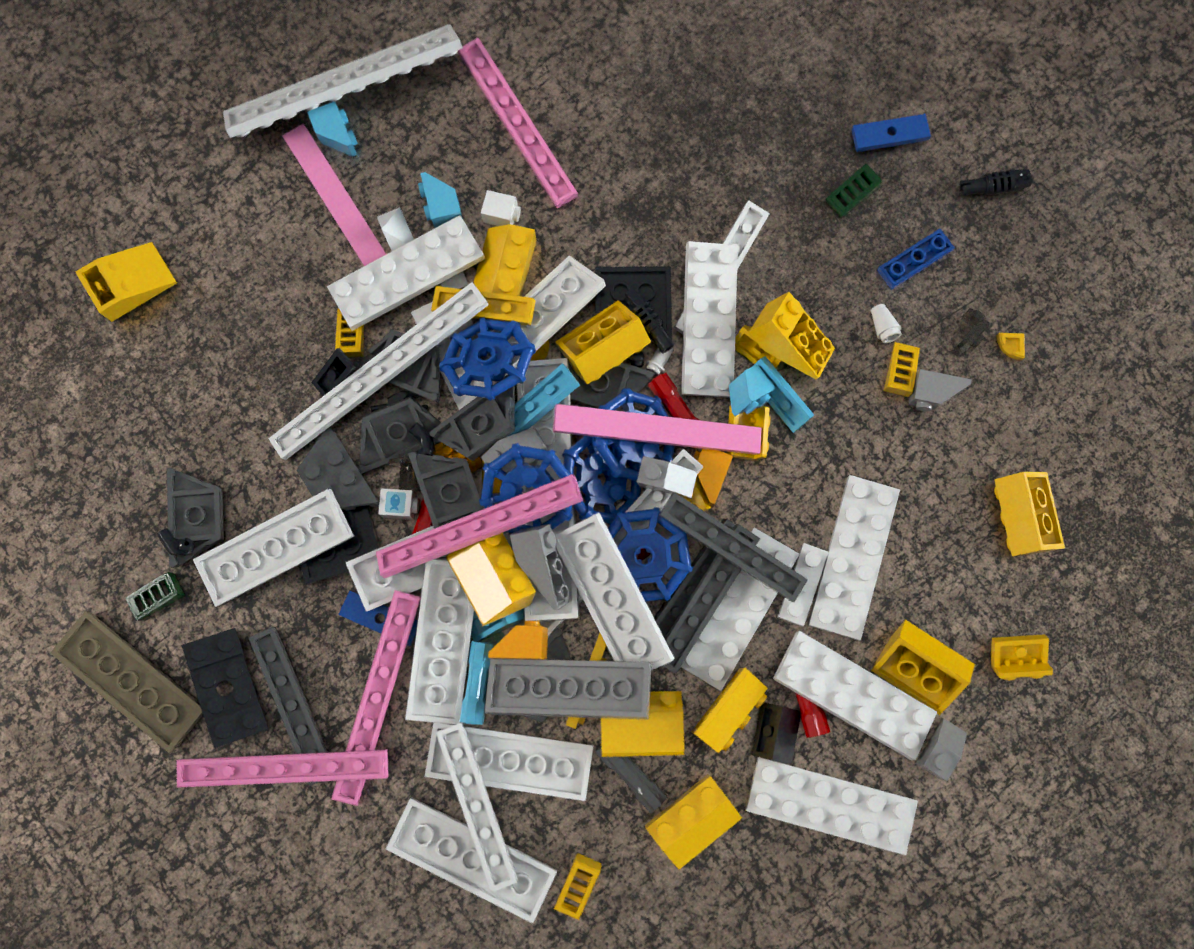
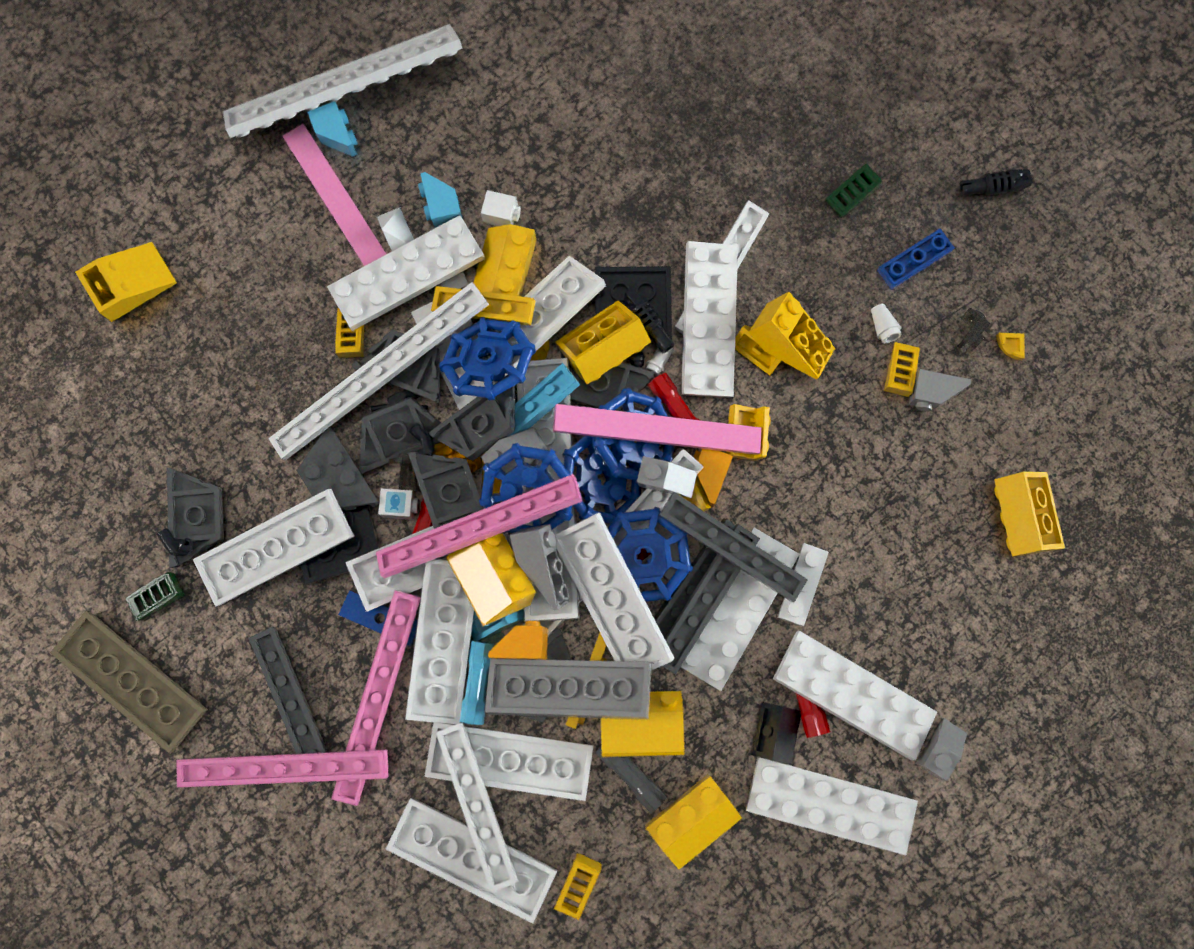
black piece [181,628,268,750] -> none
black slope [311,348,357,396] -> none
bright pink tile [458,38,578,208] -> none
yellow slope [691,667,768,754] -> none
medium azure slope [729,364,776,416] -> none
medium azure plate [752,356,814,433] -> none
white plate [808,475,900,641] -> none
blue tile [851,114,931,152] -> none
yellow slope [871,619,975,715] -> none
yellow bracket [991,634,1053,680] -> none

